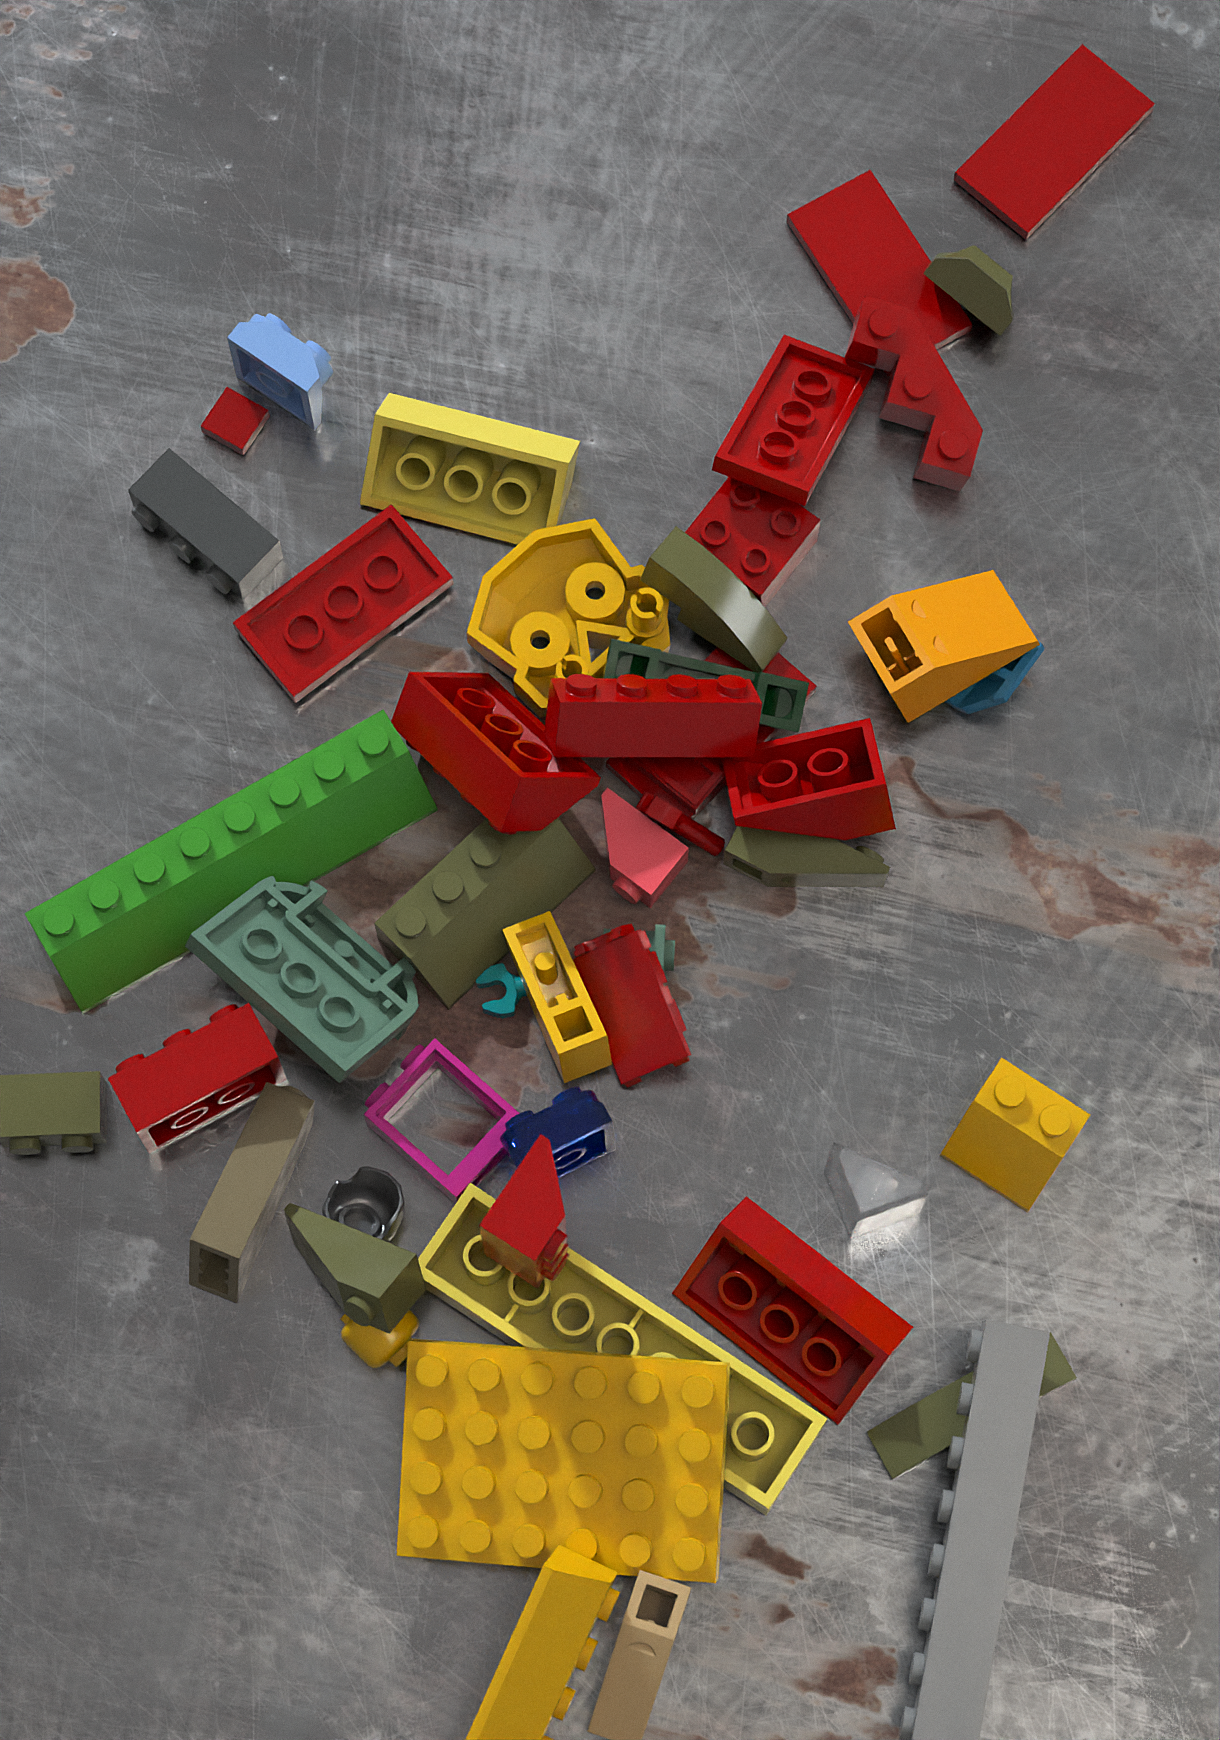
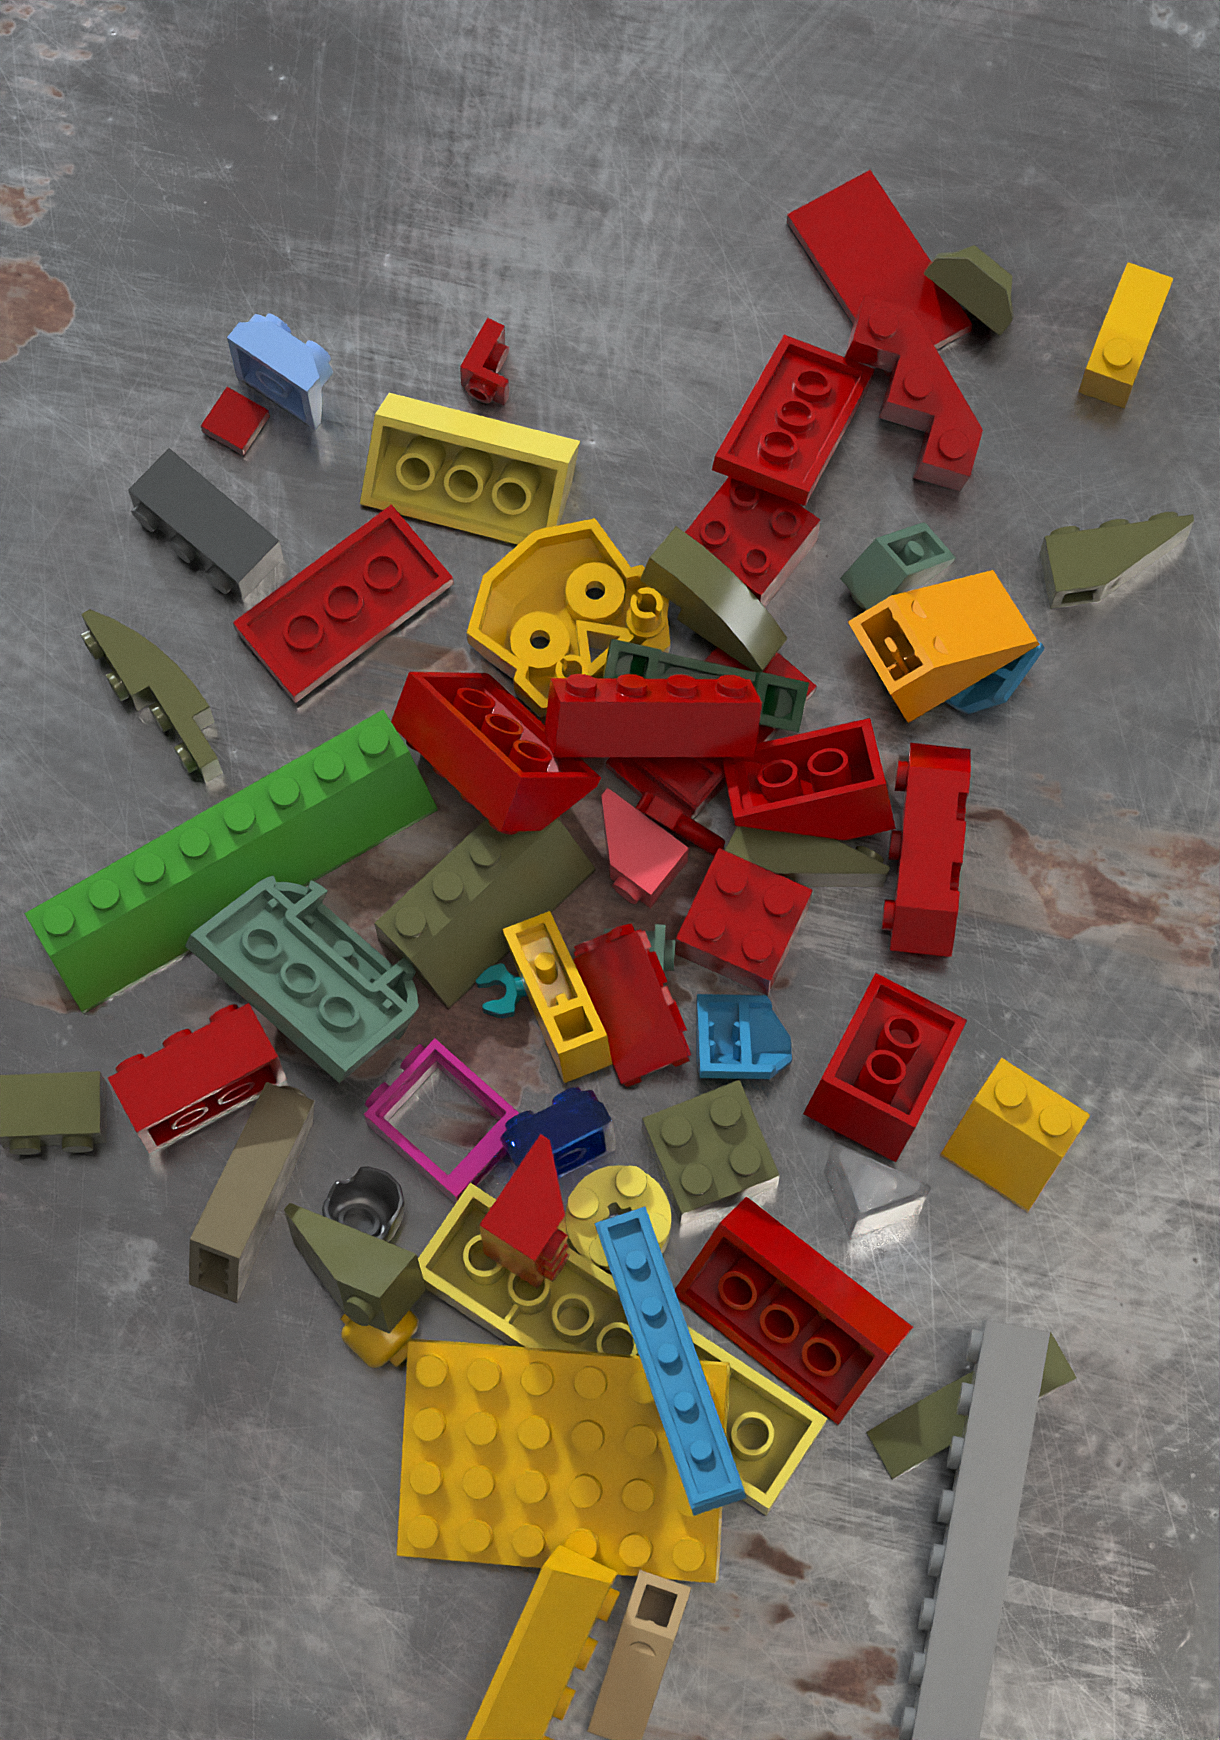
red tile [953,44,1155,240] -> none
none -> olive slope [81,609,223,783]
none -> red bracket [460,317,509,405]
none -> light yellow brick [565,1165,671,1276]
none -> dark azure tile [595,1207,746,1516]
none -> olive brick [642,1079,780,1226]
none -> red brick [675,848,813,996]
none -> dark azure slope [696,994,792,1079]
none -> red slope [803,973,967,1162]
none -> sand green slope [840,522,956,610]
none -> red brick [881,743,971,957]
none -> olive slope [1039,512,1194,609]
none -> yellow slope [1079,262,1174,409]

